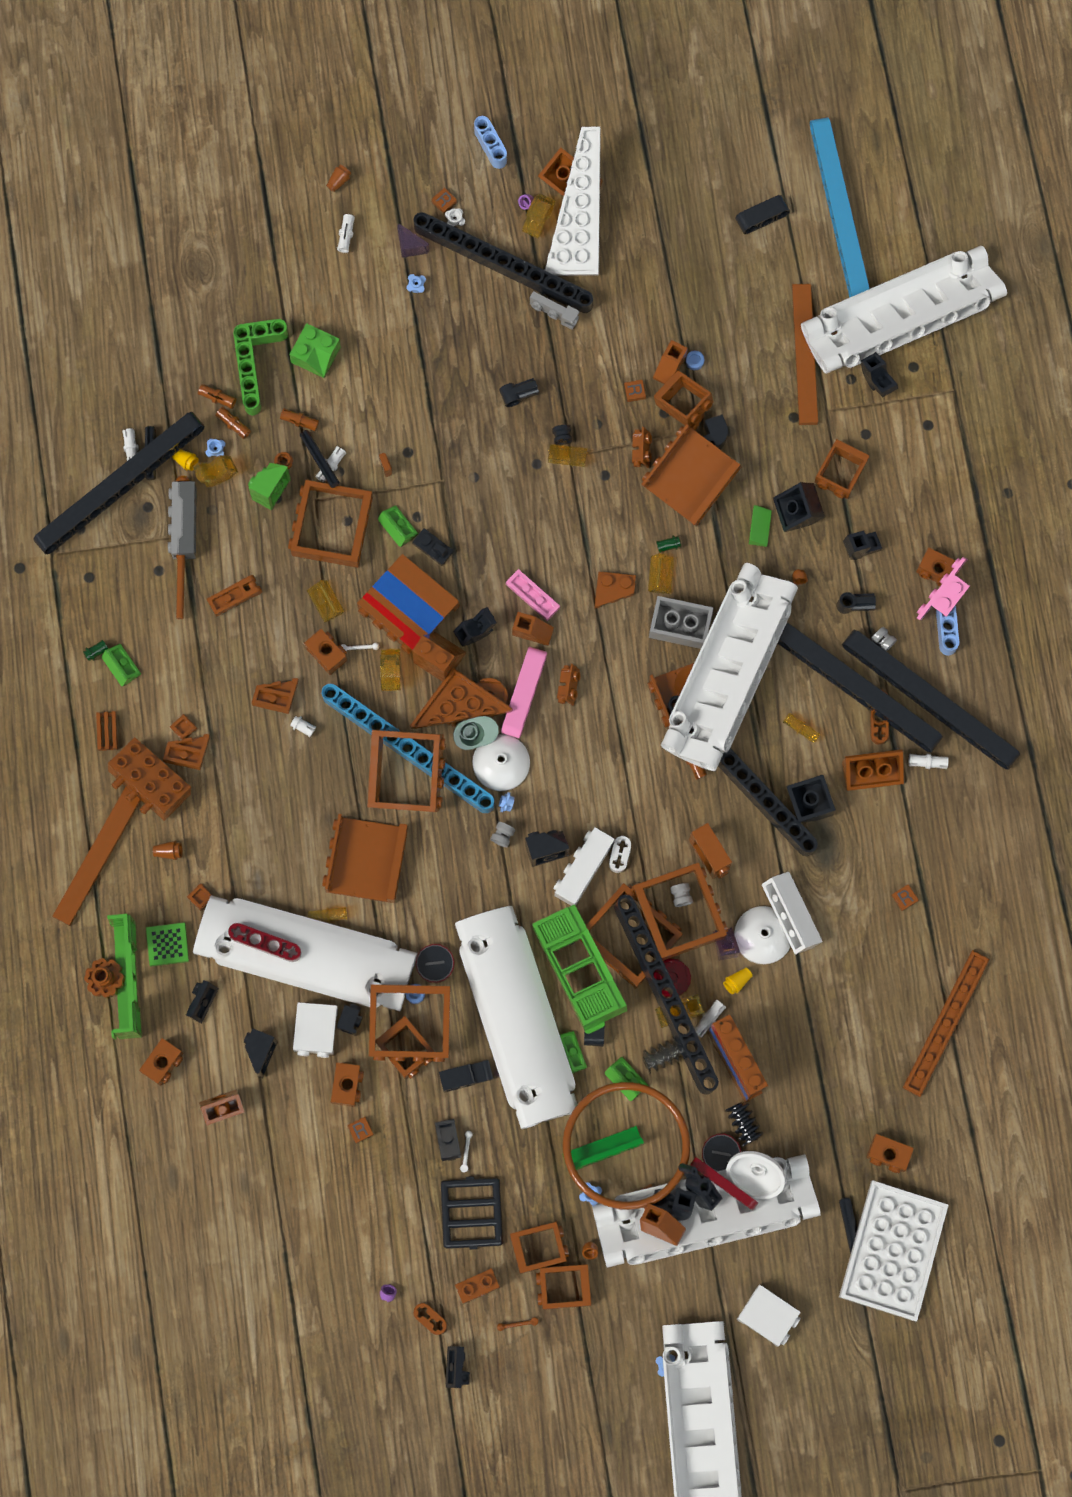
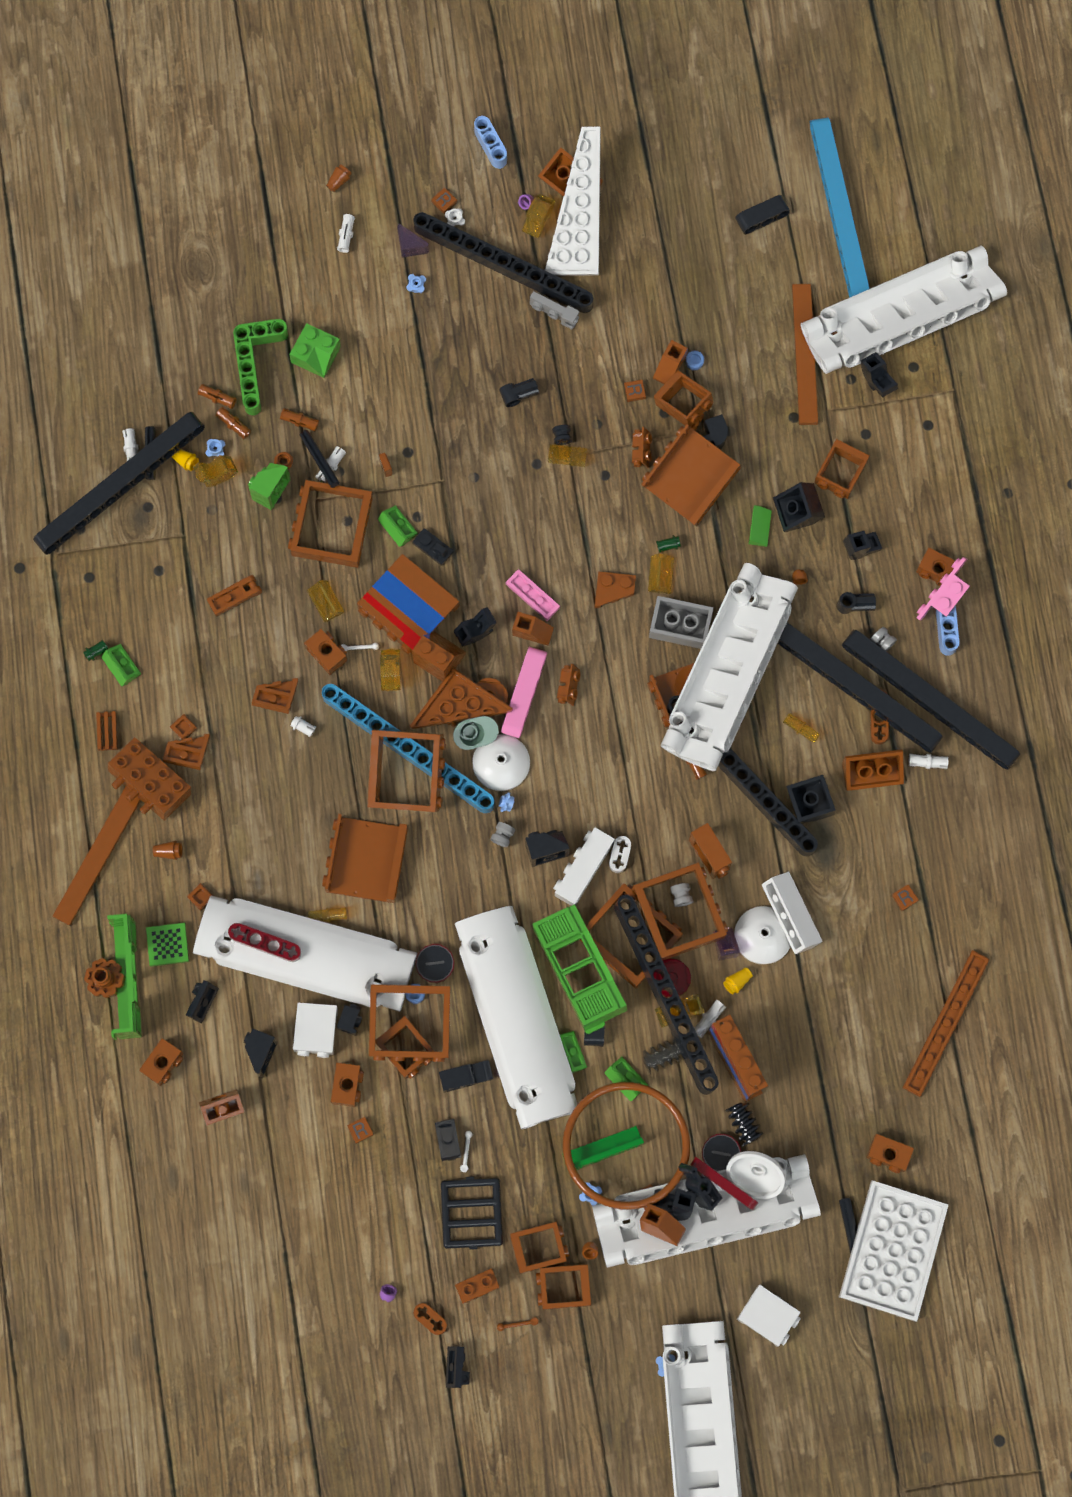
piece [168,475,197,619] -> none

